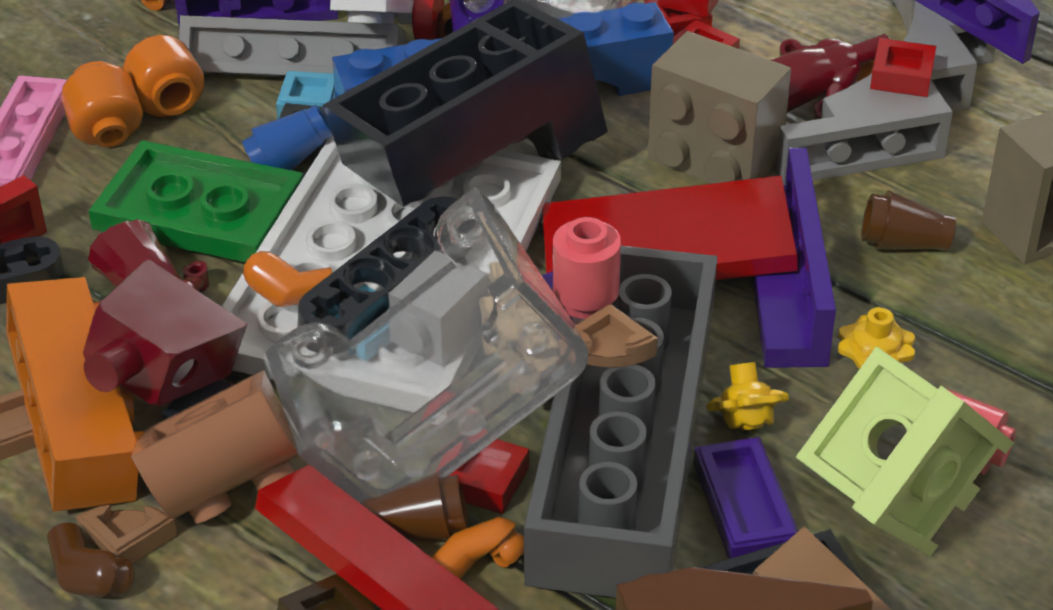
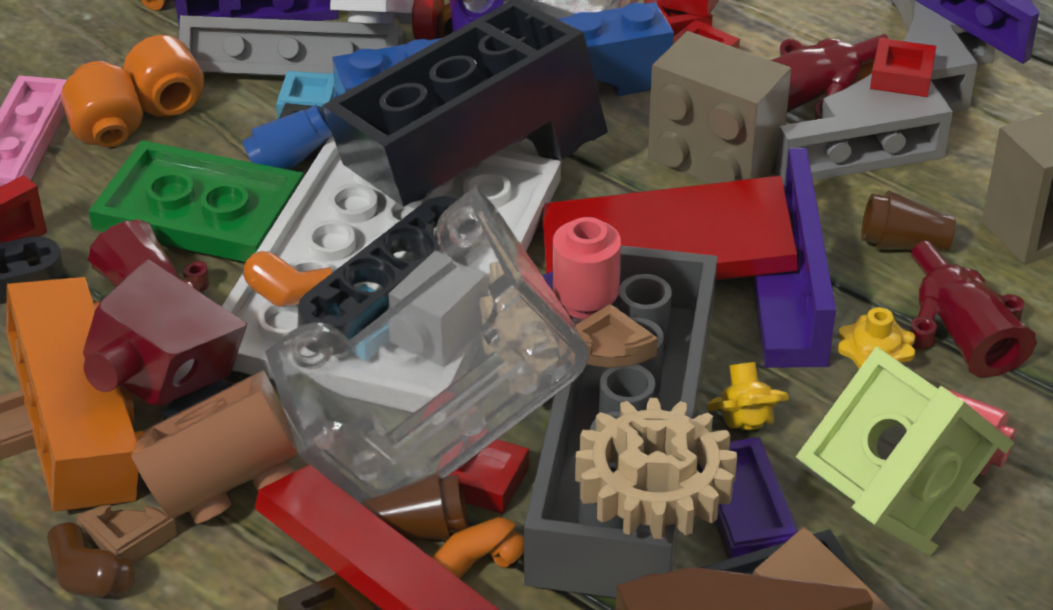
none -> tan gear [575,398,737,539]
none -> dark red piece [910,241,1037,378]

